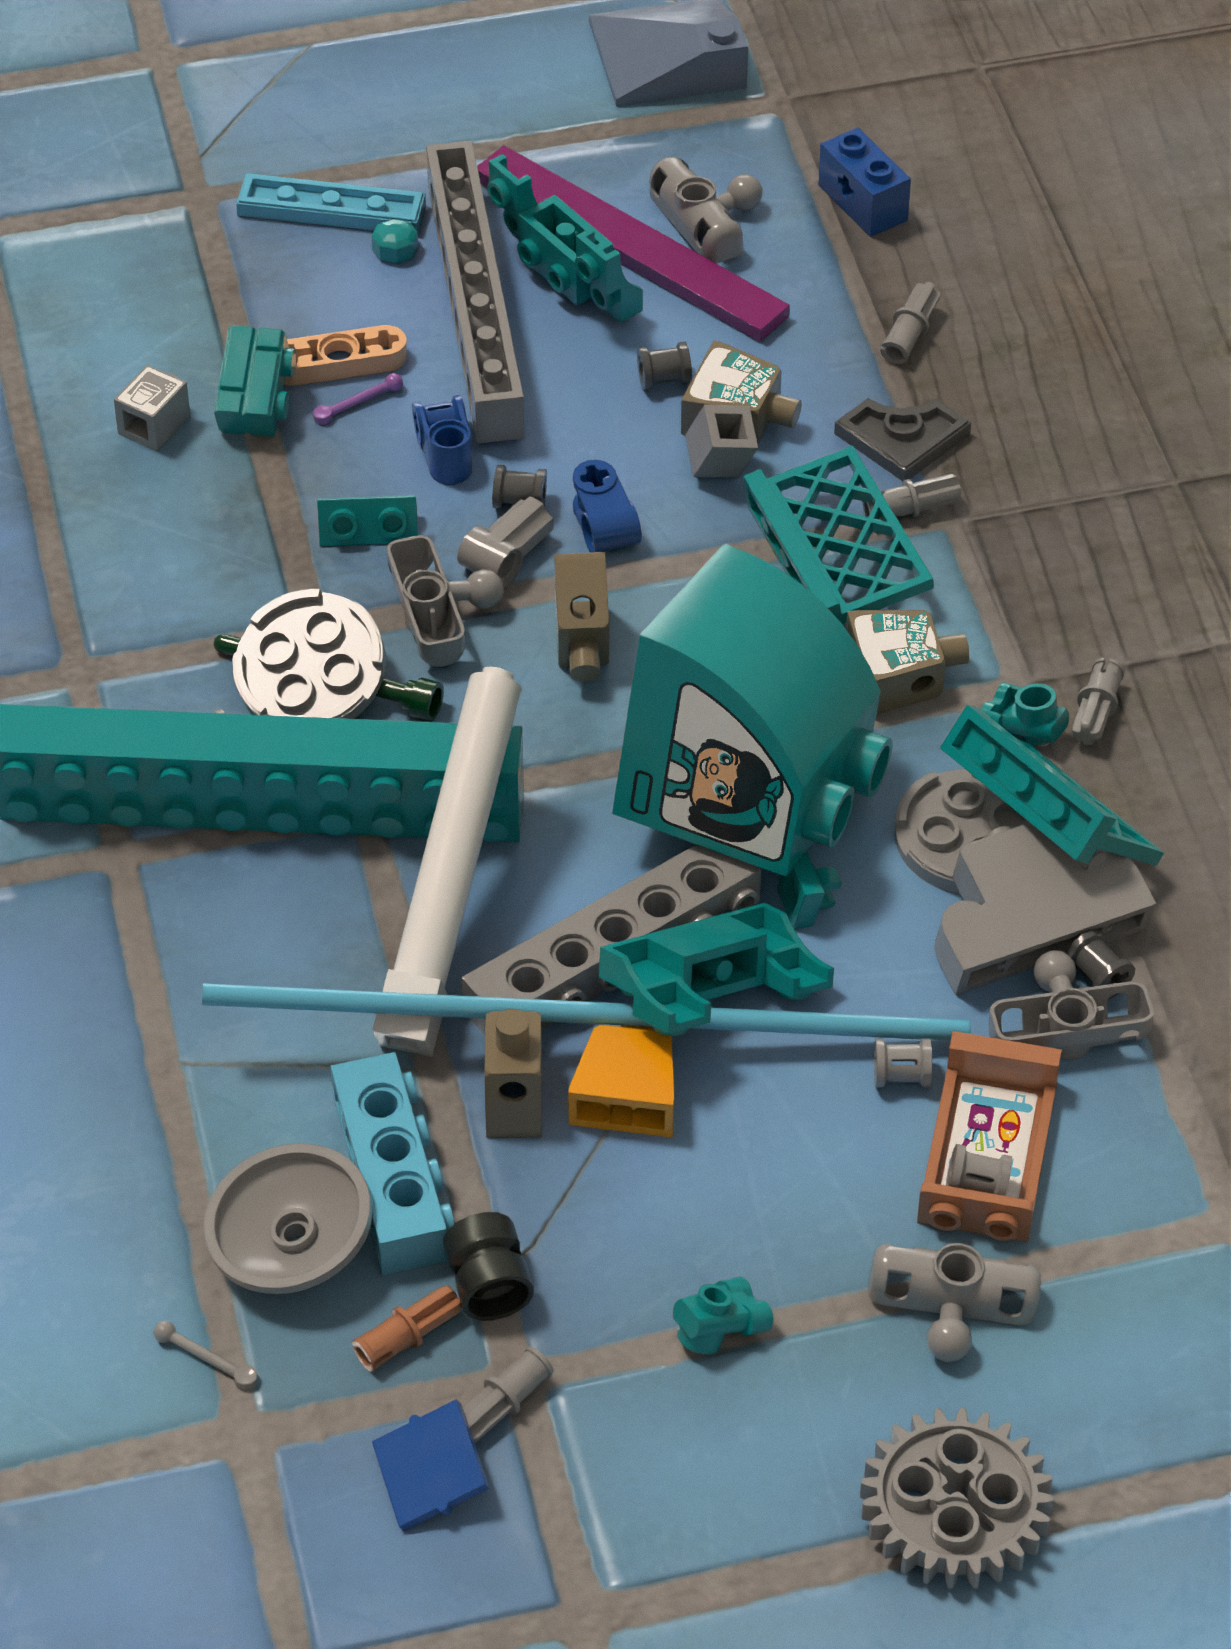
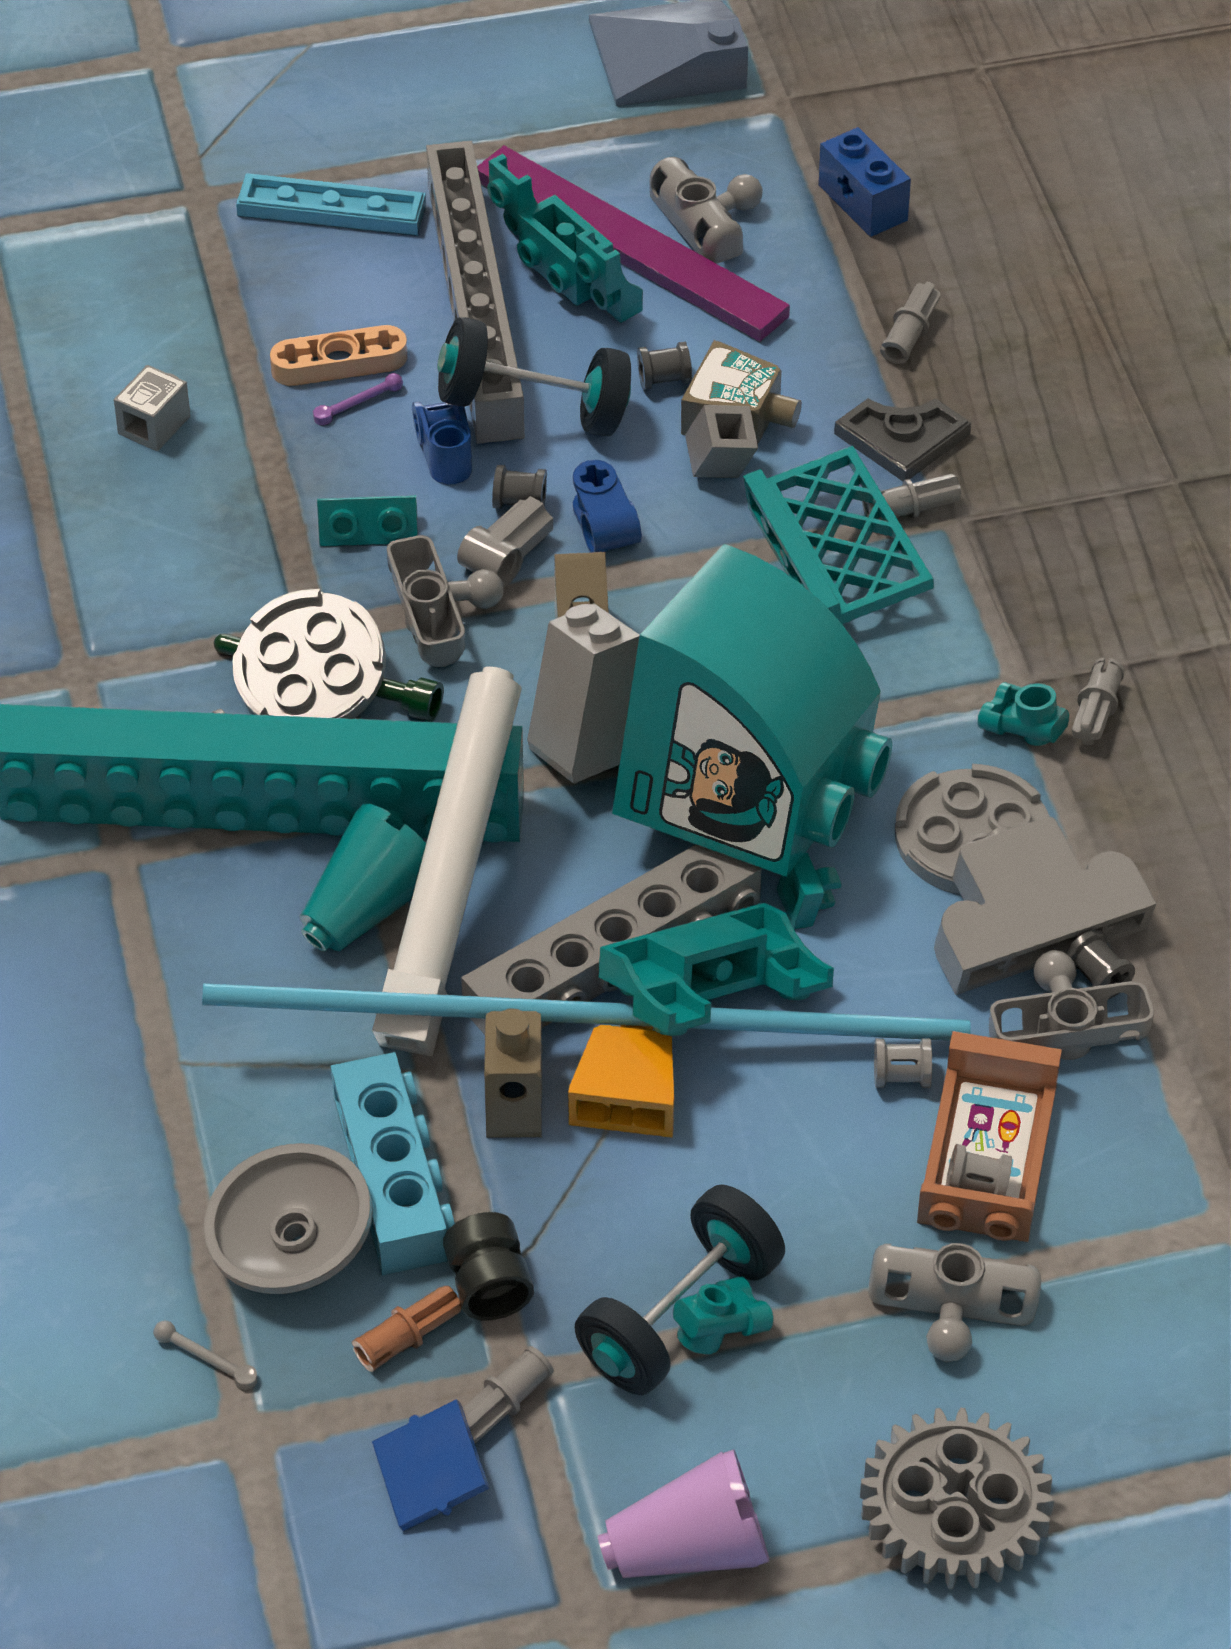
teal brick [214,325,296,437] -> none
teal tile [372,219,418,264] -> none
torso [846,610,969,714] -> none
teal fence [940,704,1165,866] -> none
none -> teal cone [300,804,426,952]
none -> black axle [437,317,631,436]
none -> light grey slope [527,603,640,784]
none -> black axle [574,1185,785,1395]
none -> lavender cone [598,1450,770,1578]

